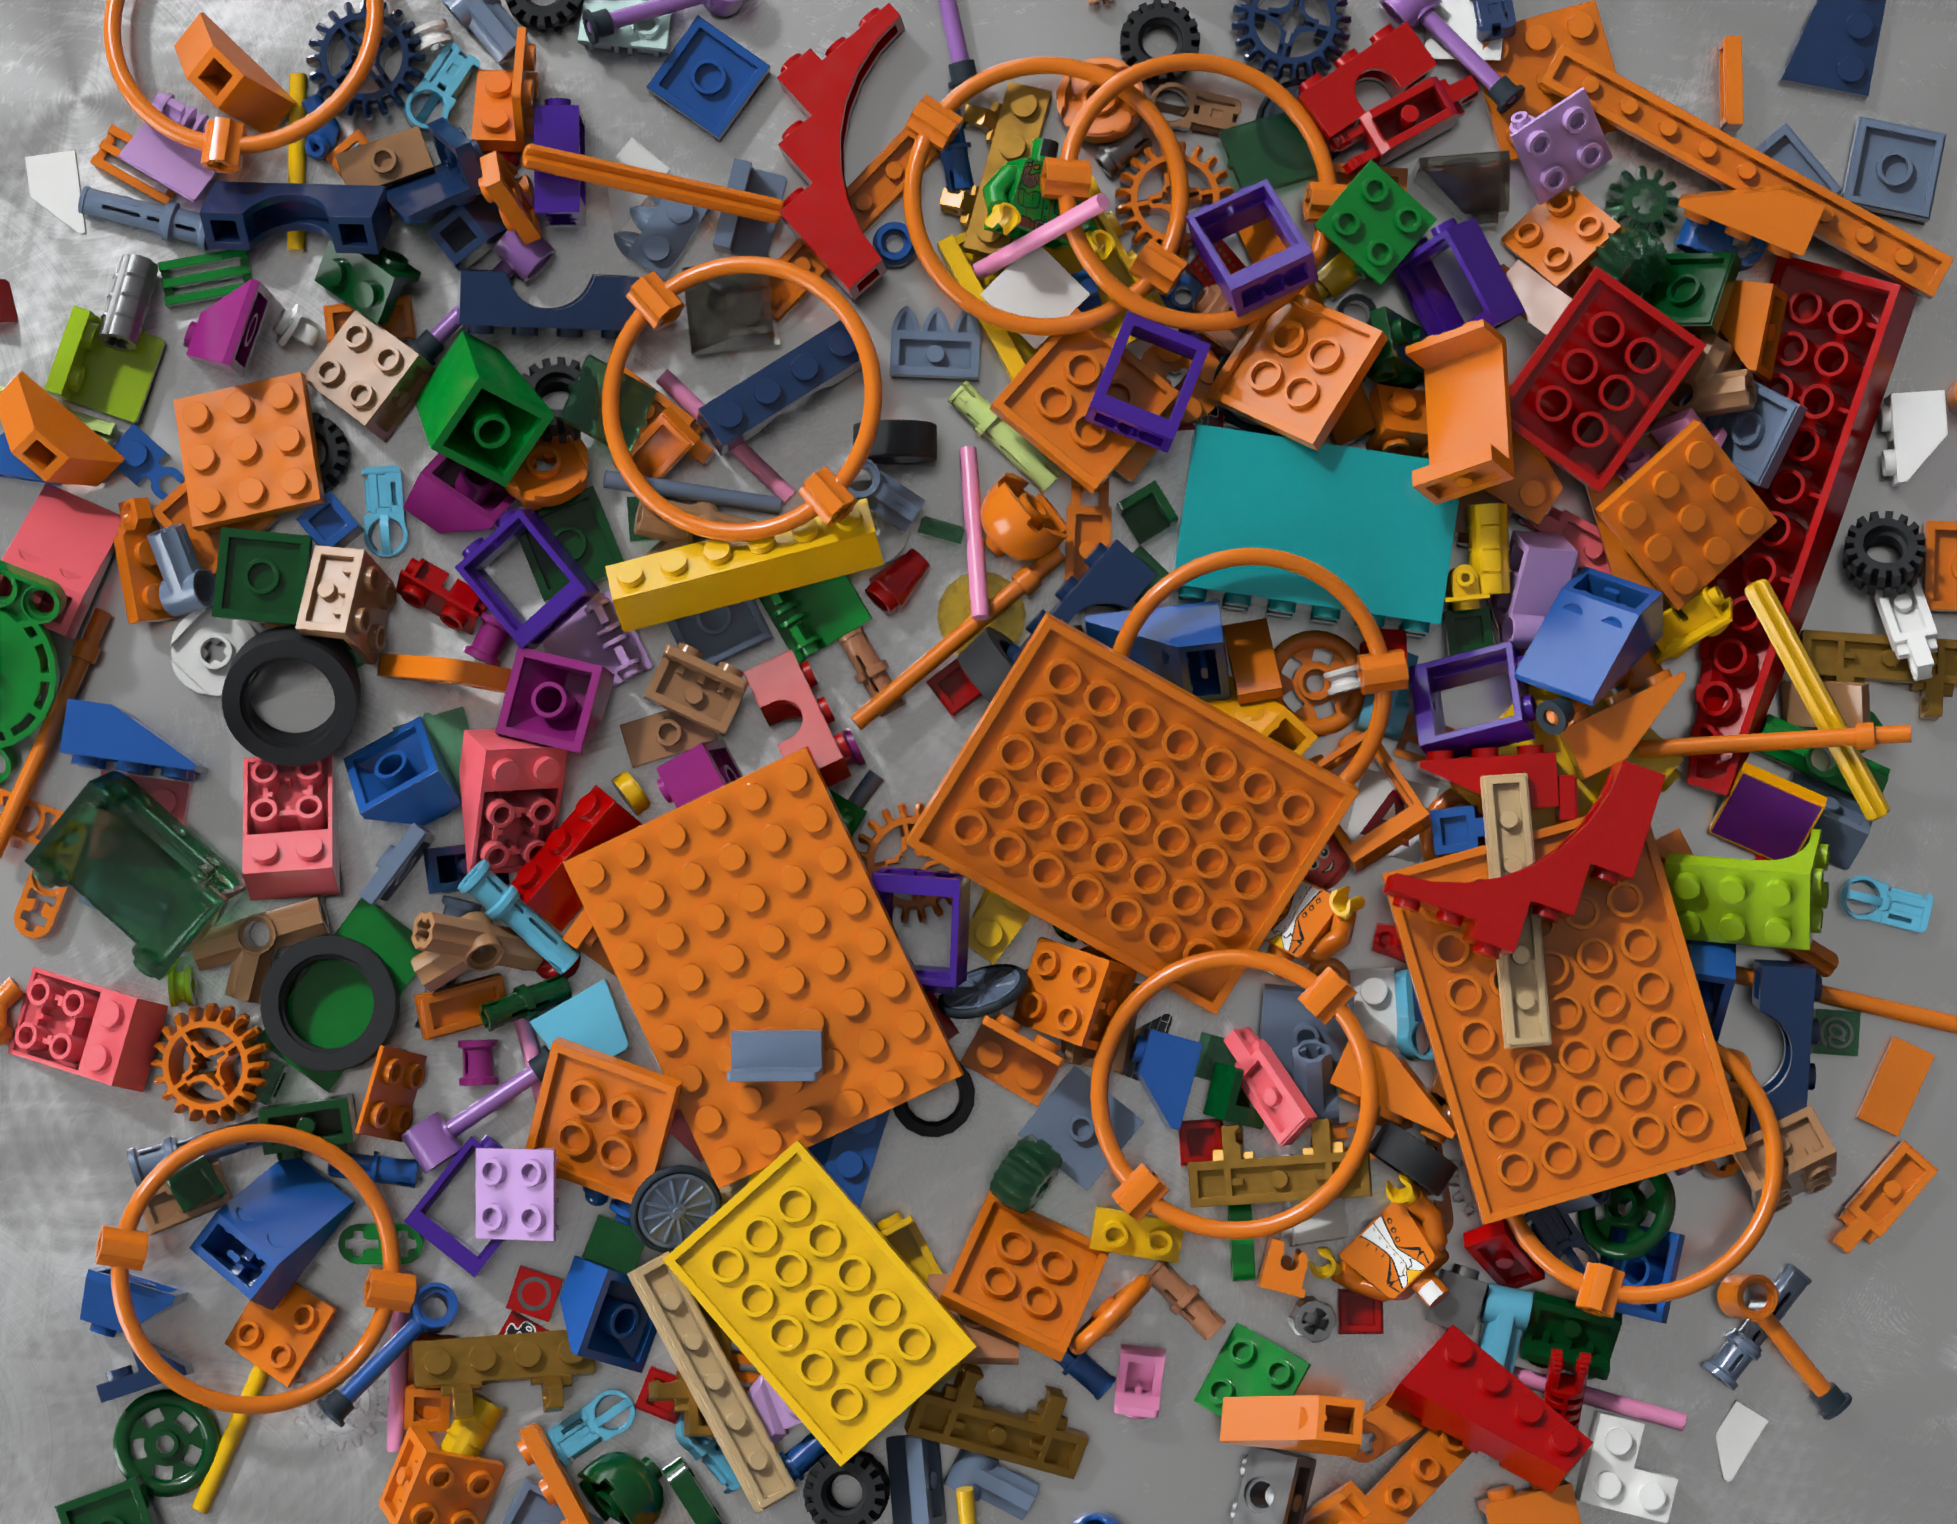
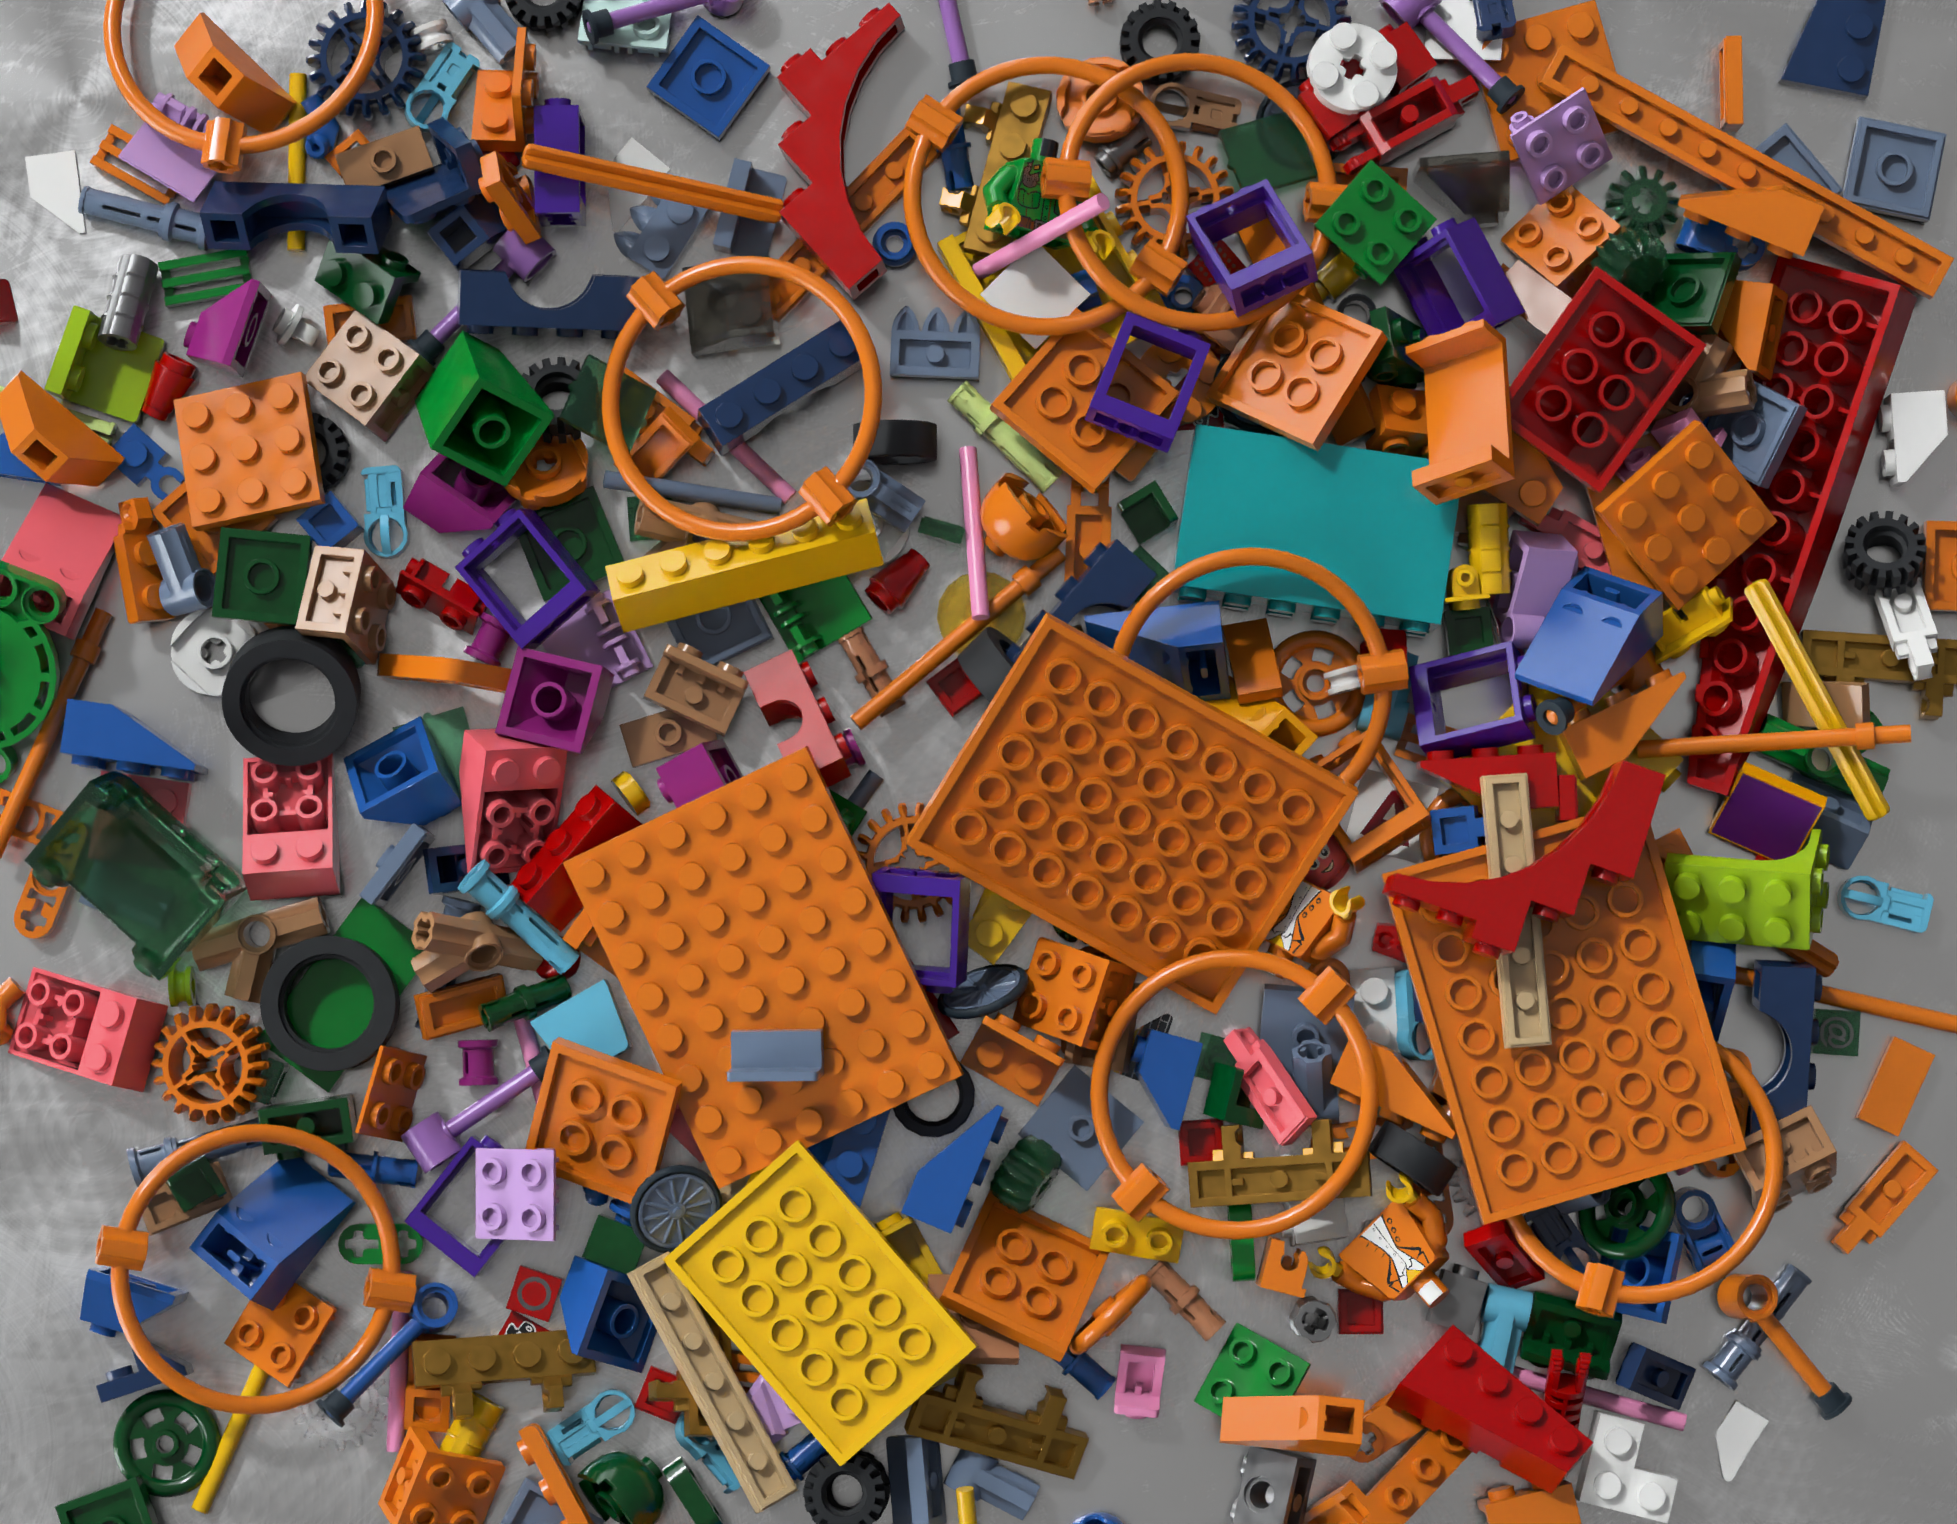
none -> red cone [141,352,197,422]
none -> blue slope [901,1104,1008,1234]
none -> white plate [1306,22,1398,115]
none -> dark blue slope [1616,1342,1696,1410]
none -> blue piece [1673,1186,1734,1273]

